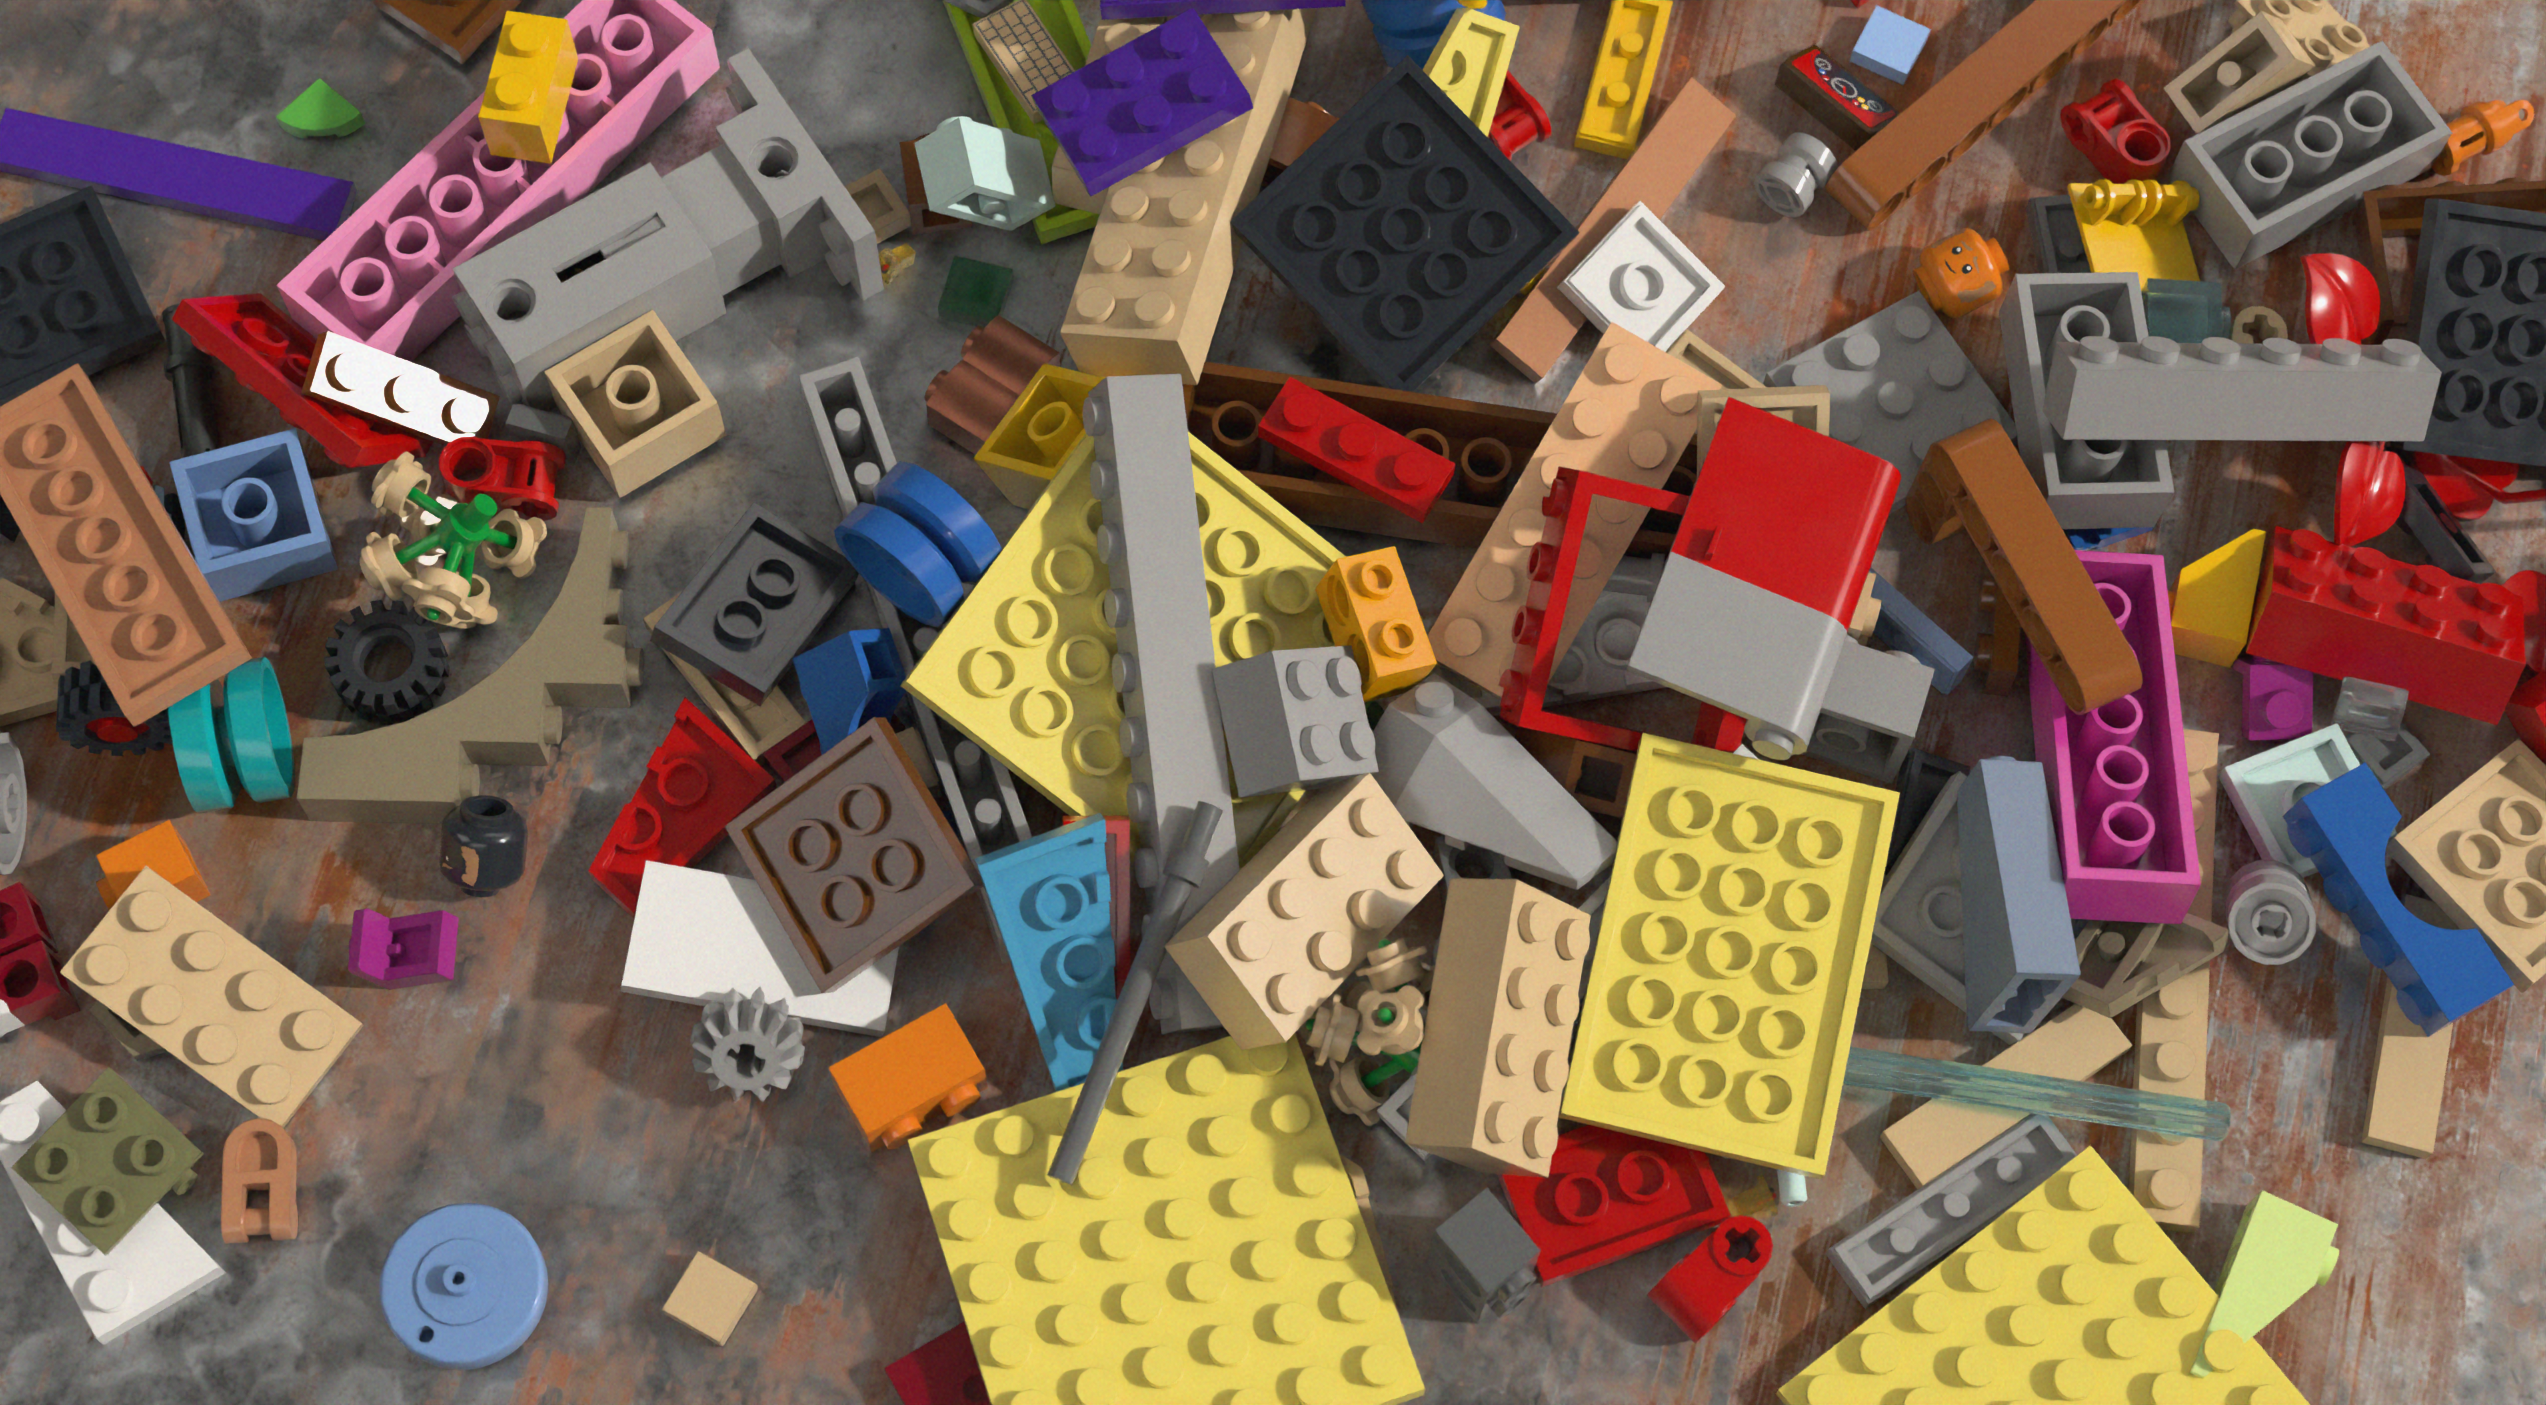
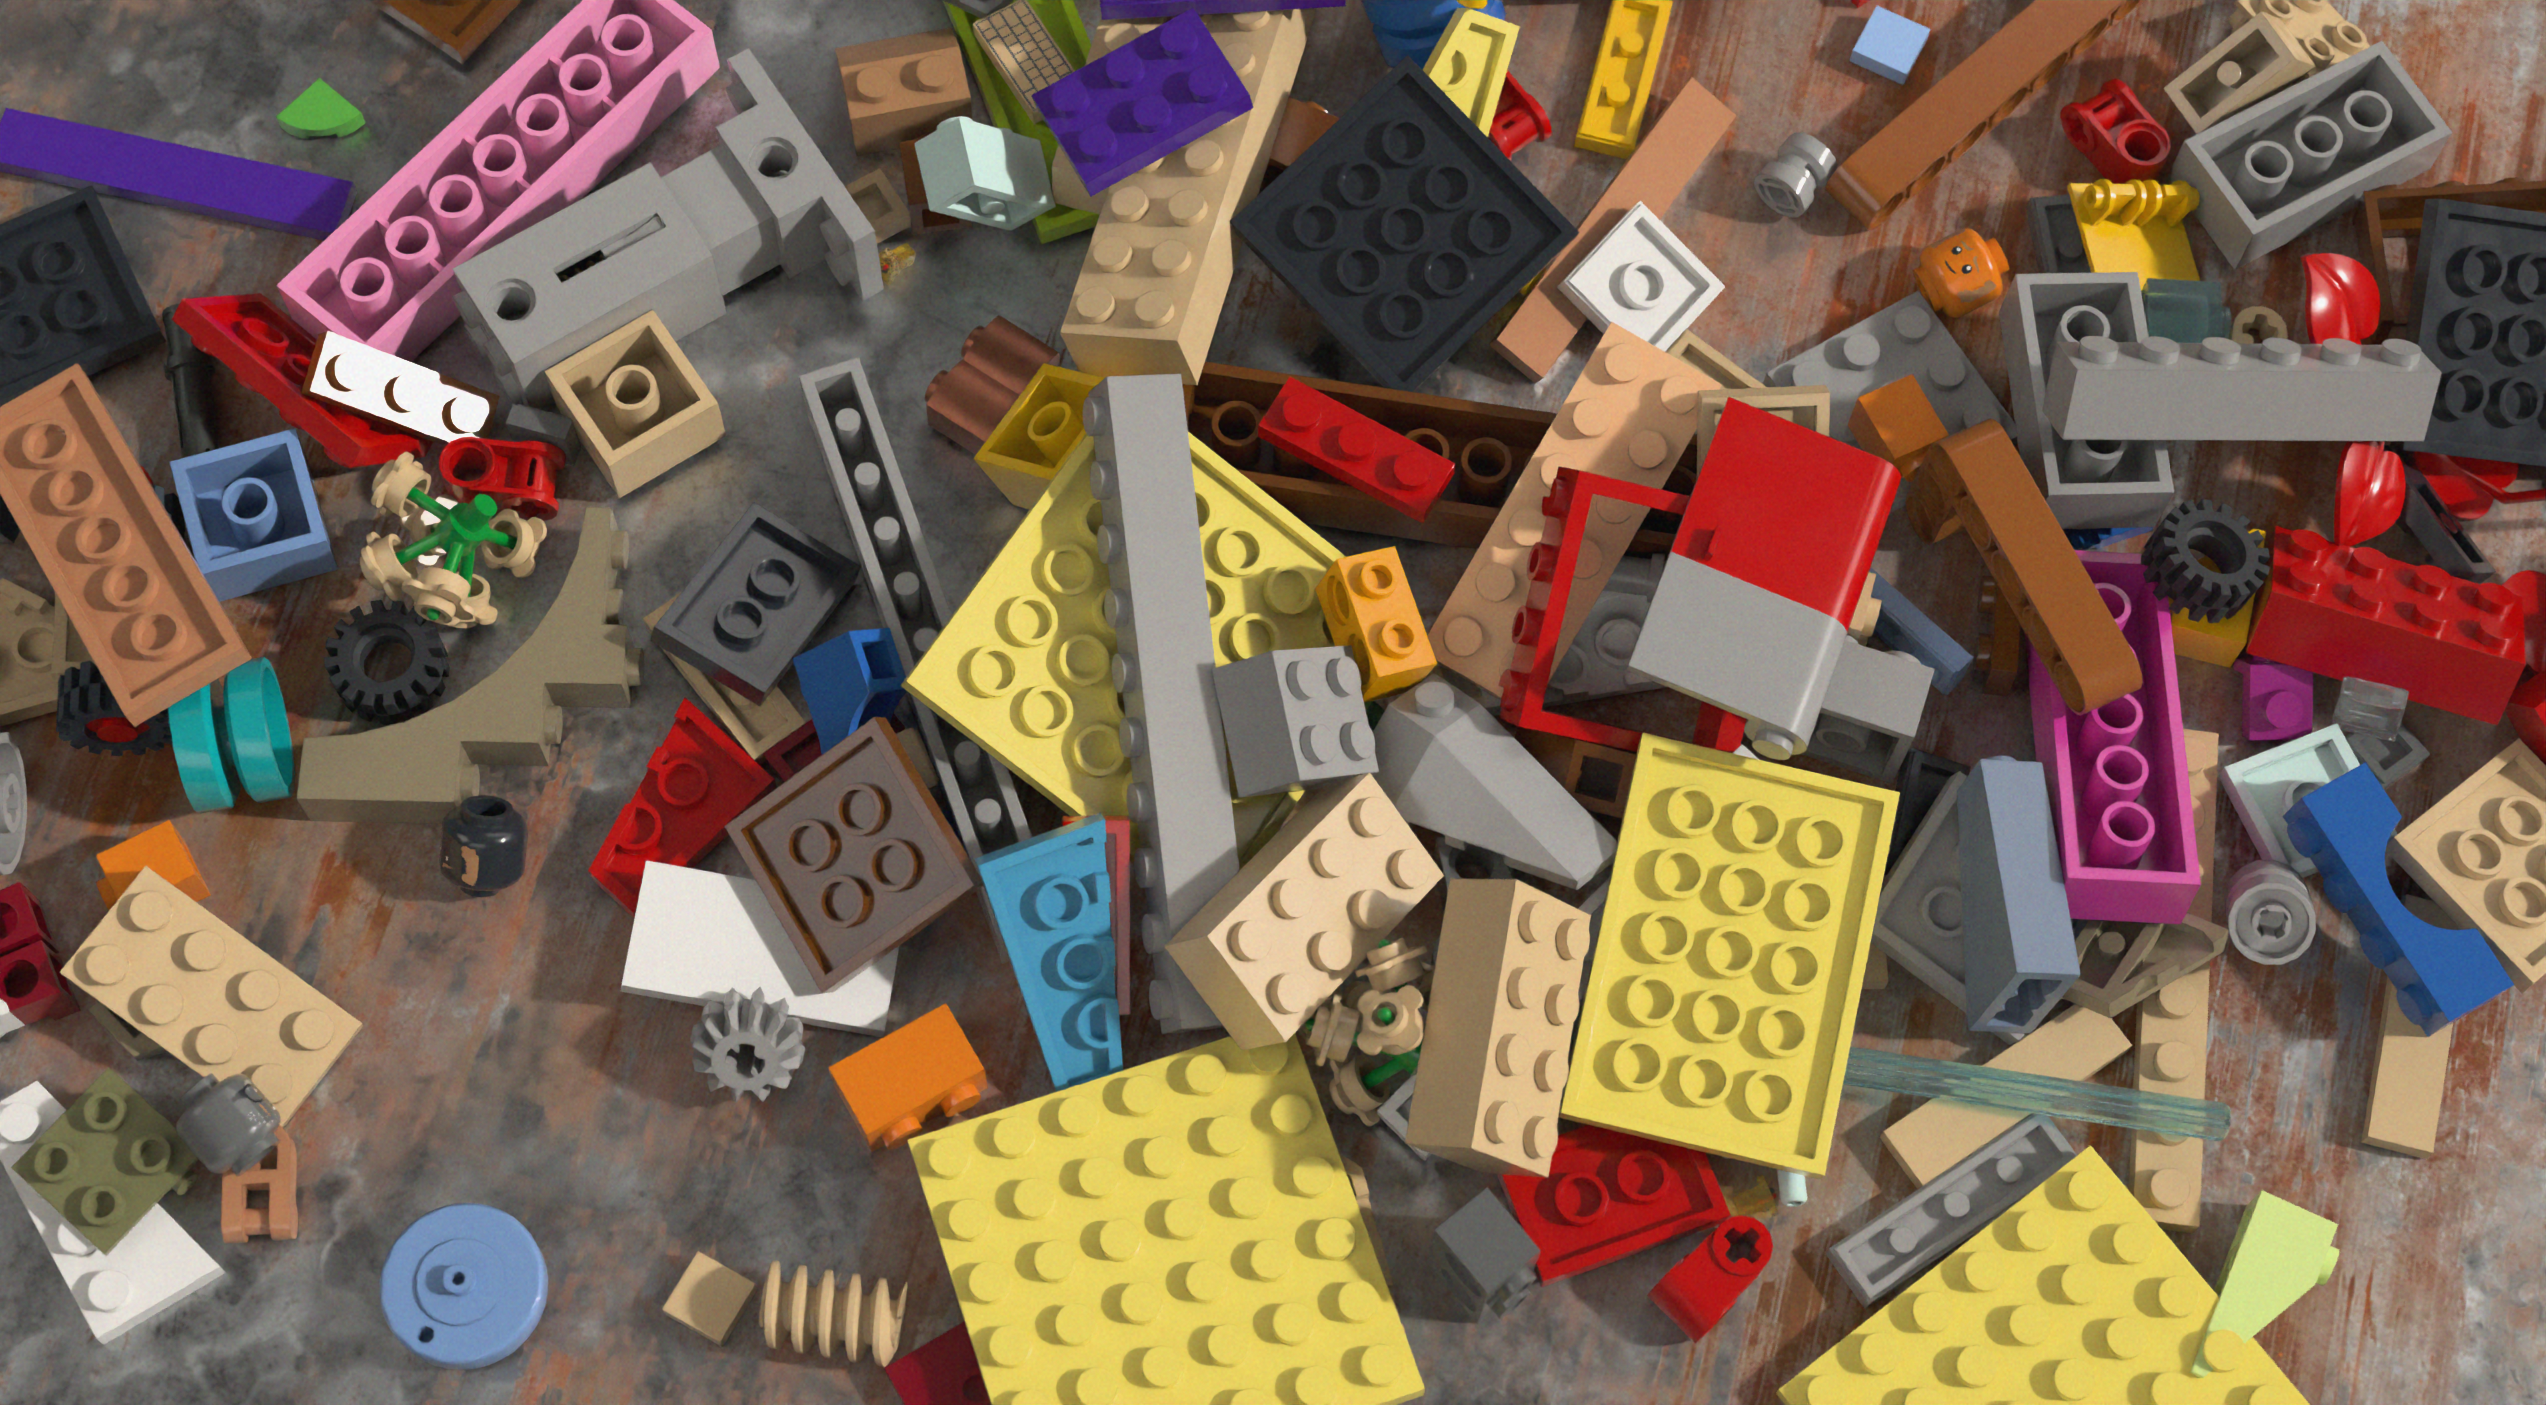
magenta bracket [348,908,459,990] -> none
yellow brick [478,11,578,164] -> none
blue wheel [834,461,1002,627] -> none
clear green tile [938,255,1014,327] -> none
dark grey bar [1047,801,1223,1185] -> none
slope [1775,44,1900,151] -> none
orange piece [2431,99,2534,177] -> none
none -> dark grey head [177,1073,280,1176]
none -> tan piece [759,1260,908,1367]
none -> medium nougat slope [835,28,973,156]
none -> orange brick [1848,374,1949,482]
none -> black tyre [2141,499,2270,623]

